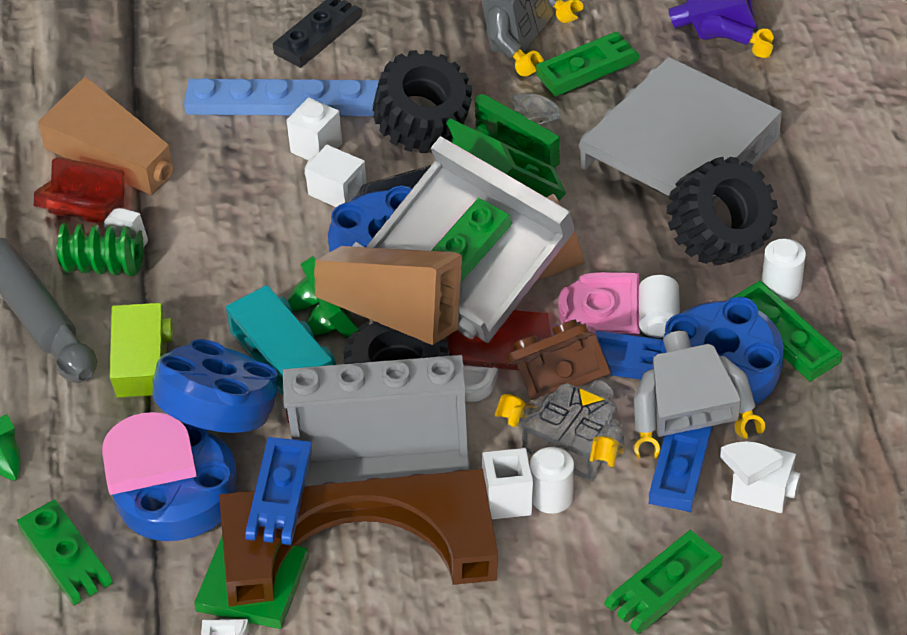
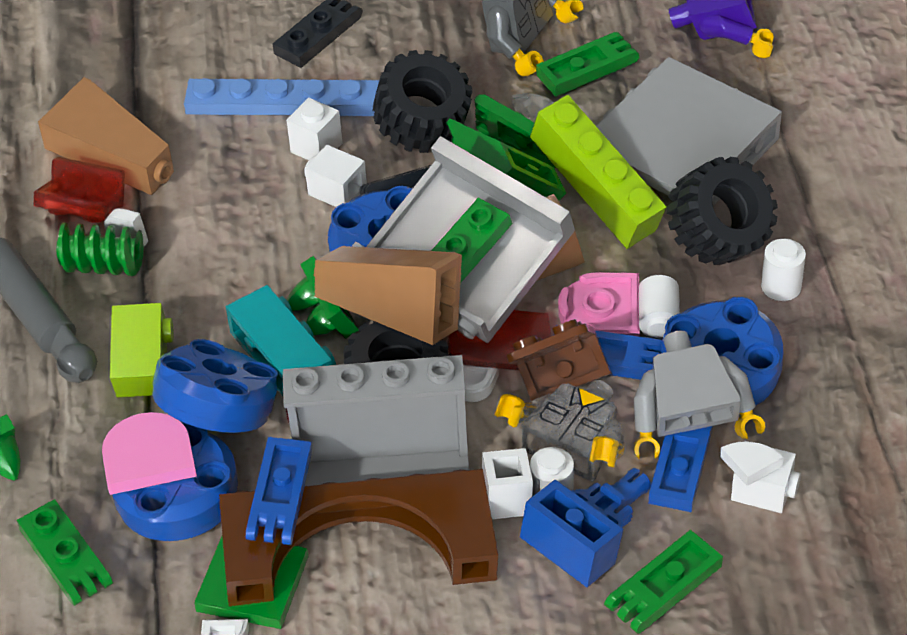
green tile [729,280,843,382] -> none
none -> blue brick [520,468,651,587]
none -> lime brick [530,95,667,249]

